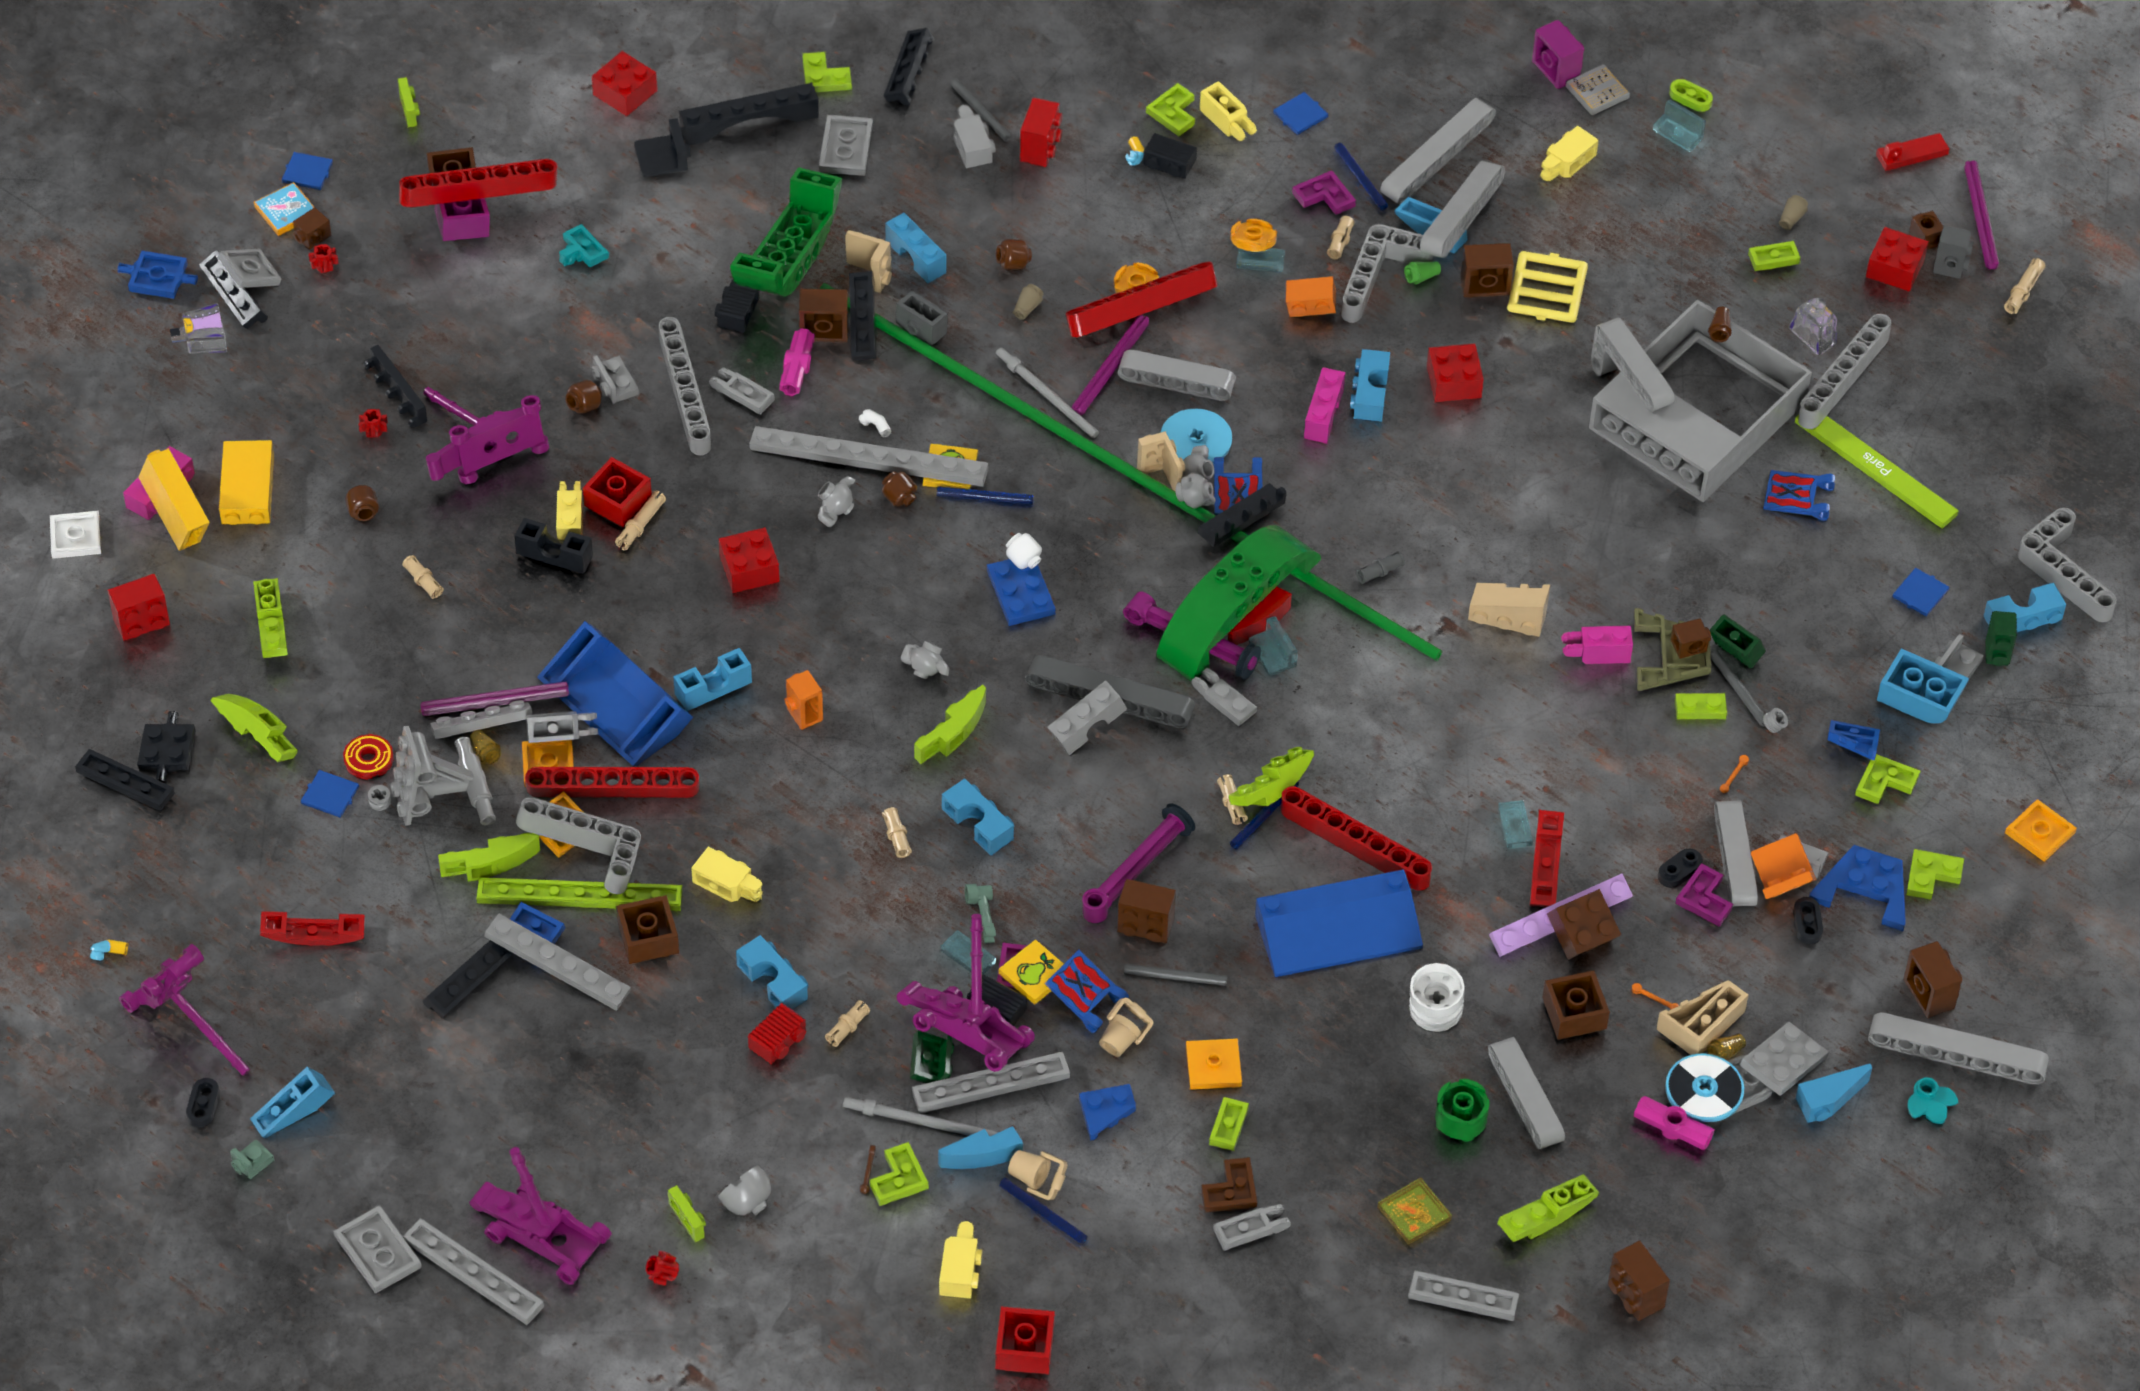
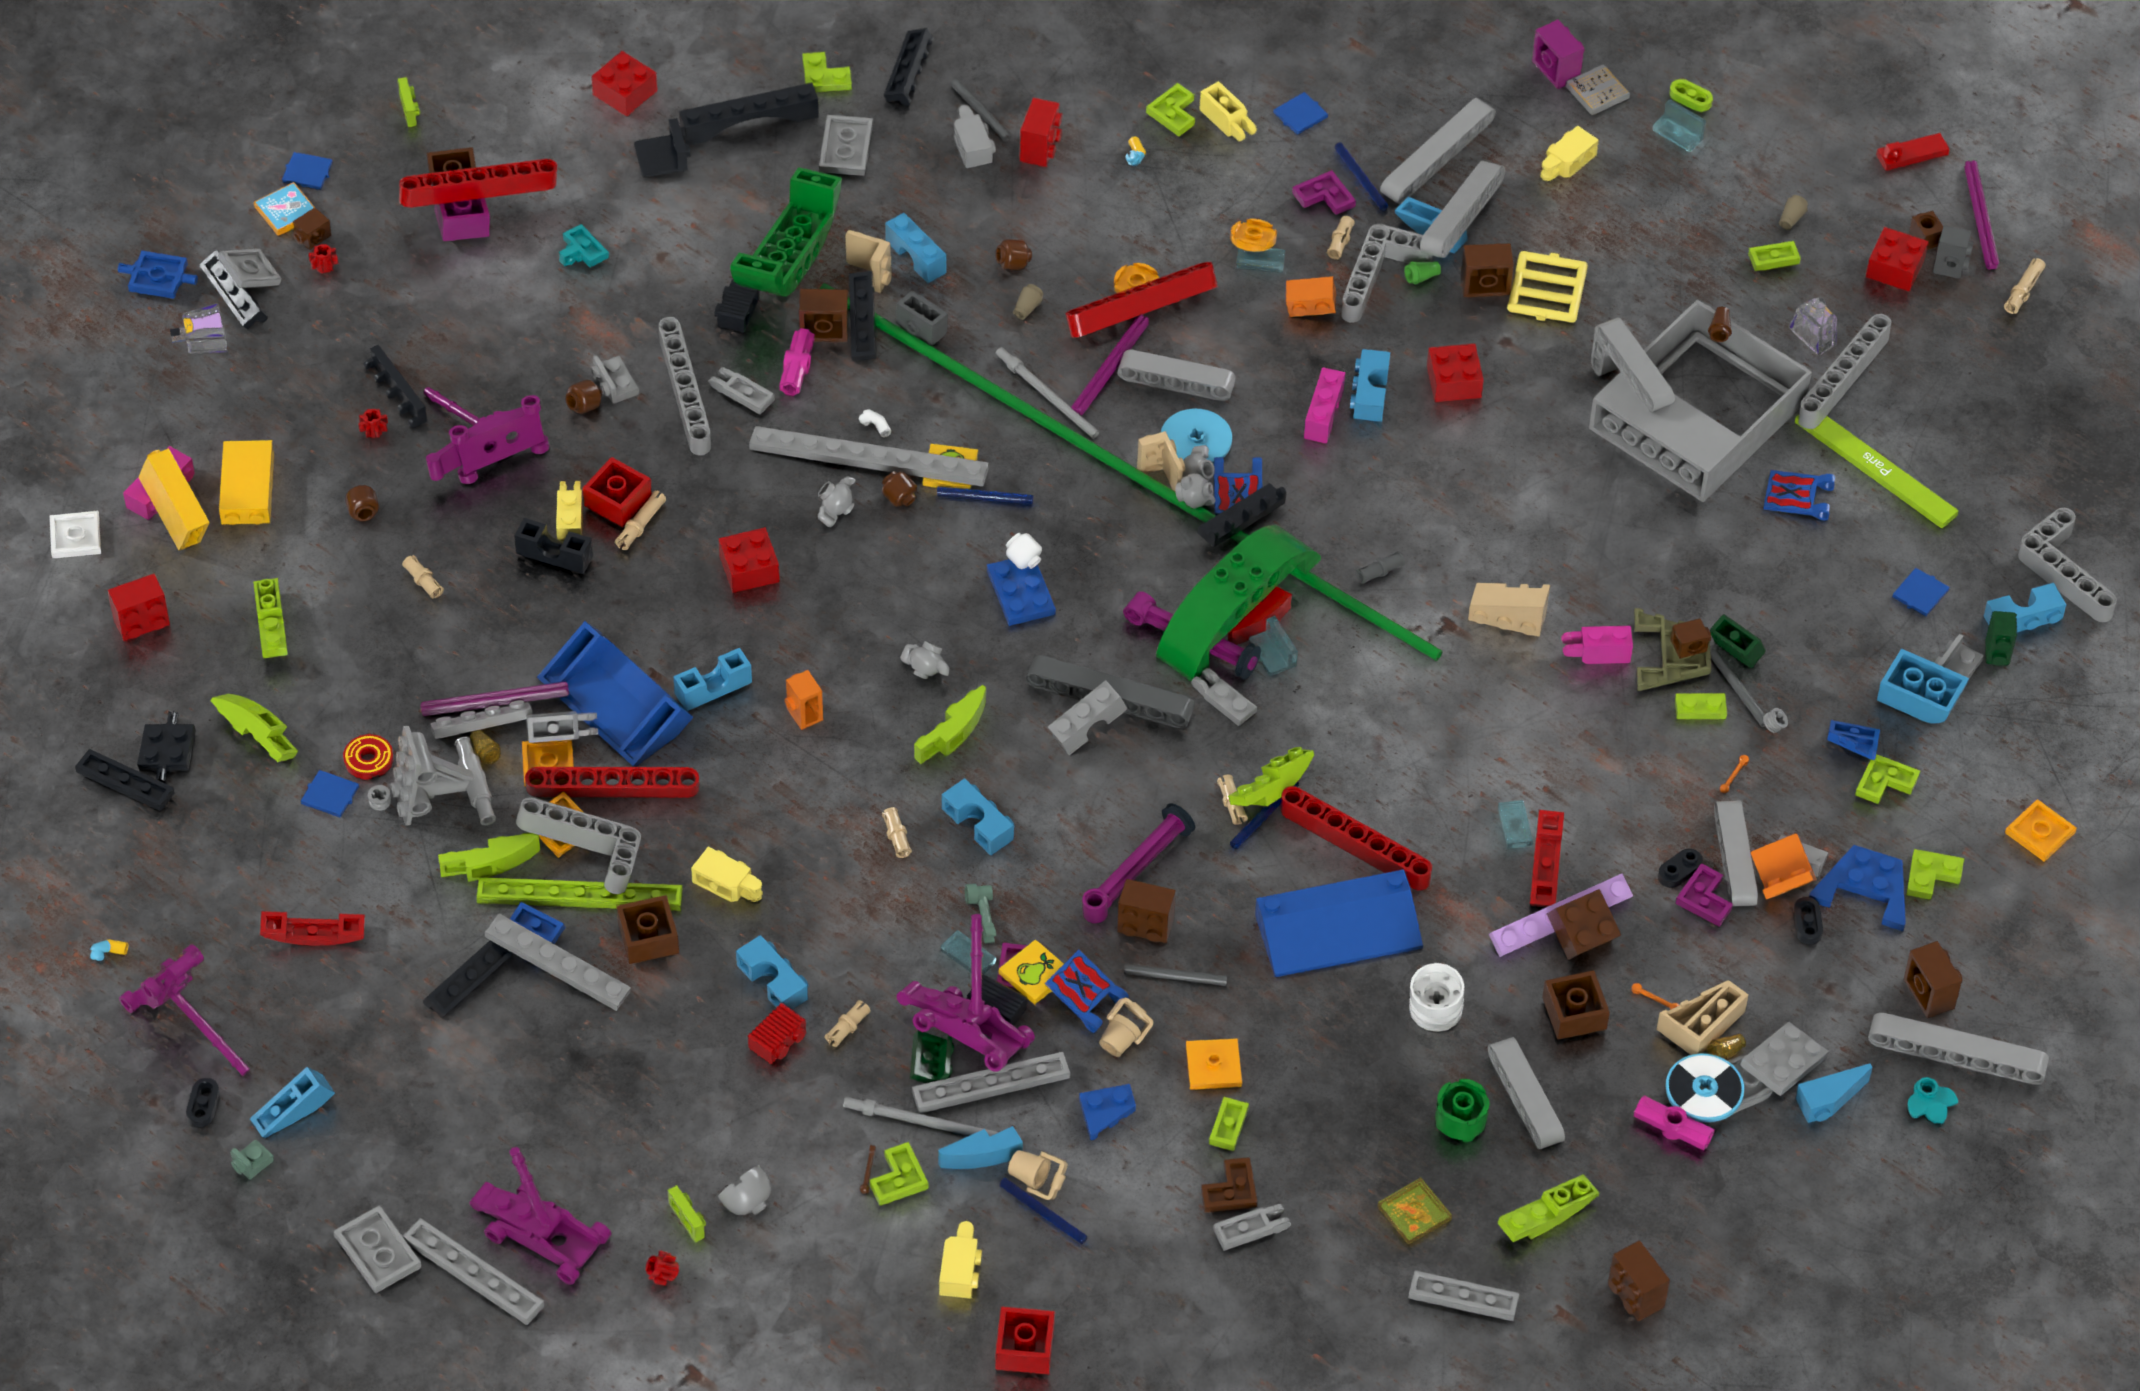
black brick [1143,133,1197,179] -> none

